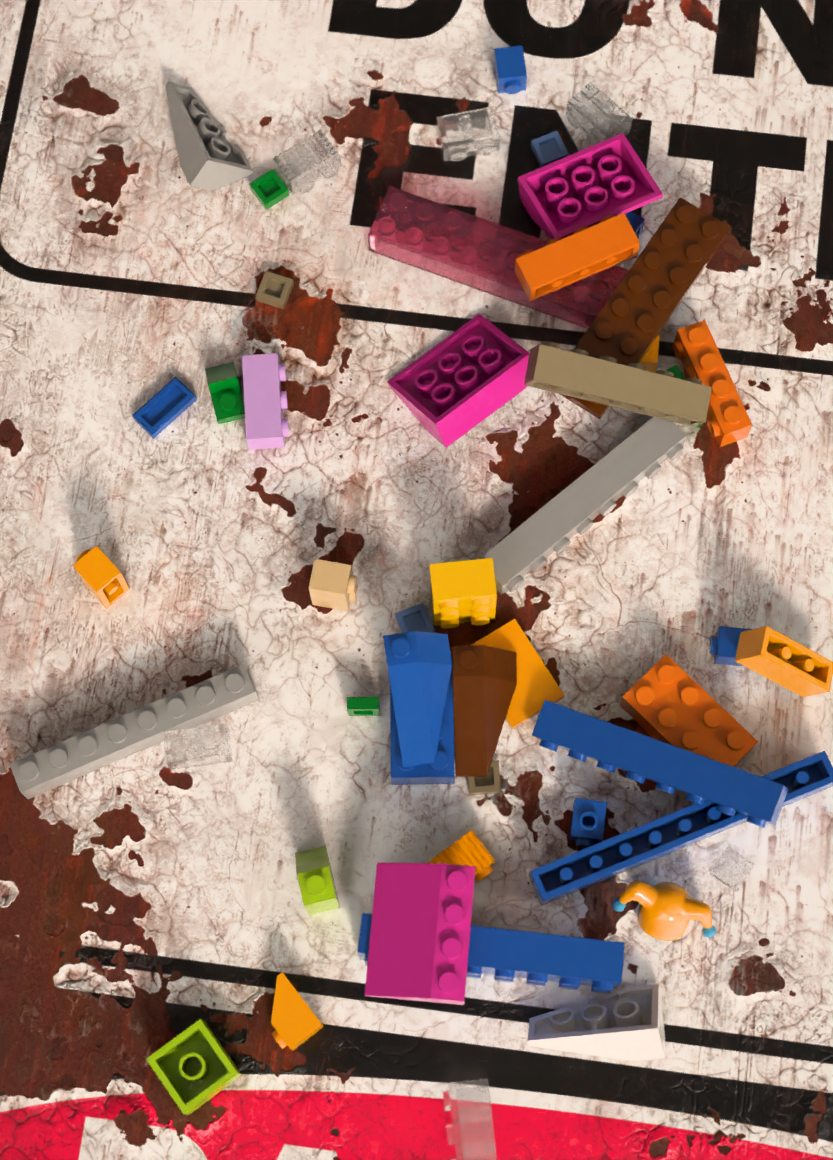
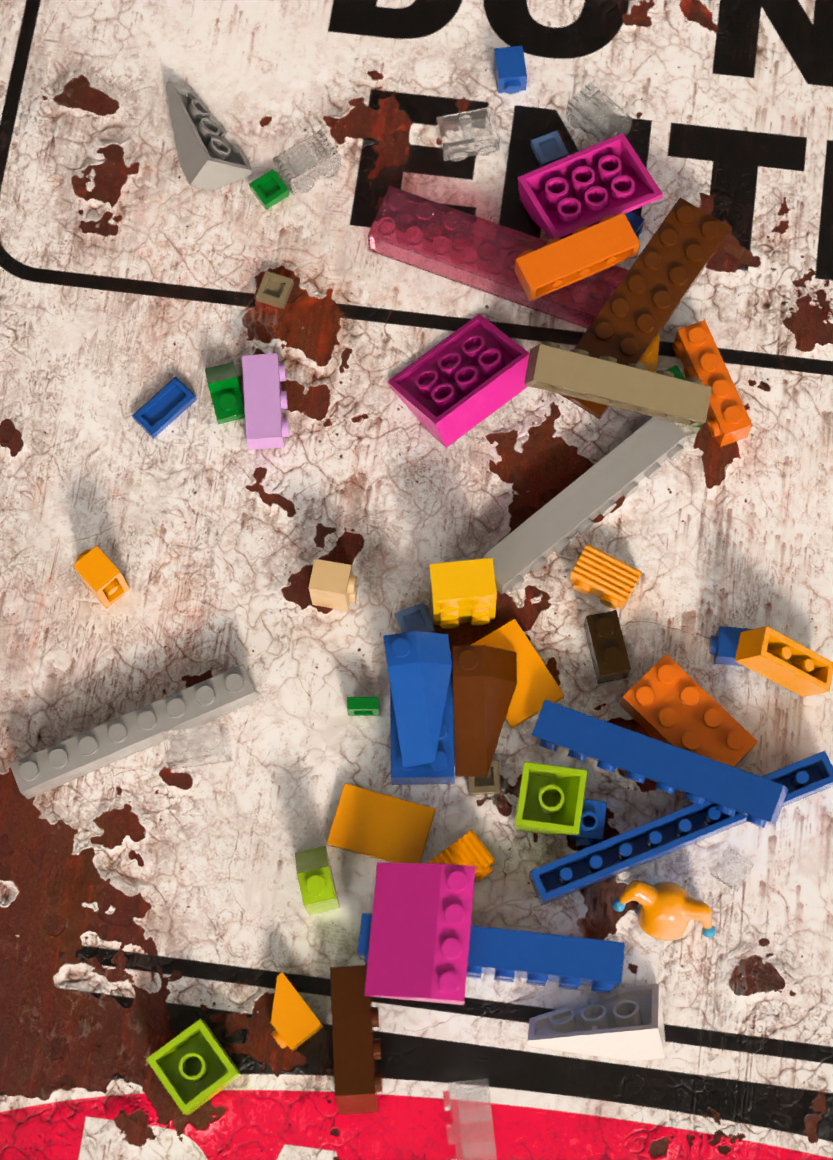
none -> light orange tile [327,783,436,863]
none -> reddish brown wedge [330,965,383,1115]
none -> lime slope [515,762,588,835]
none -> light orange brick [569,543,642,609]
none -> dark brown brick [584,610,631,684]

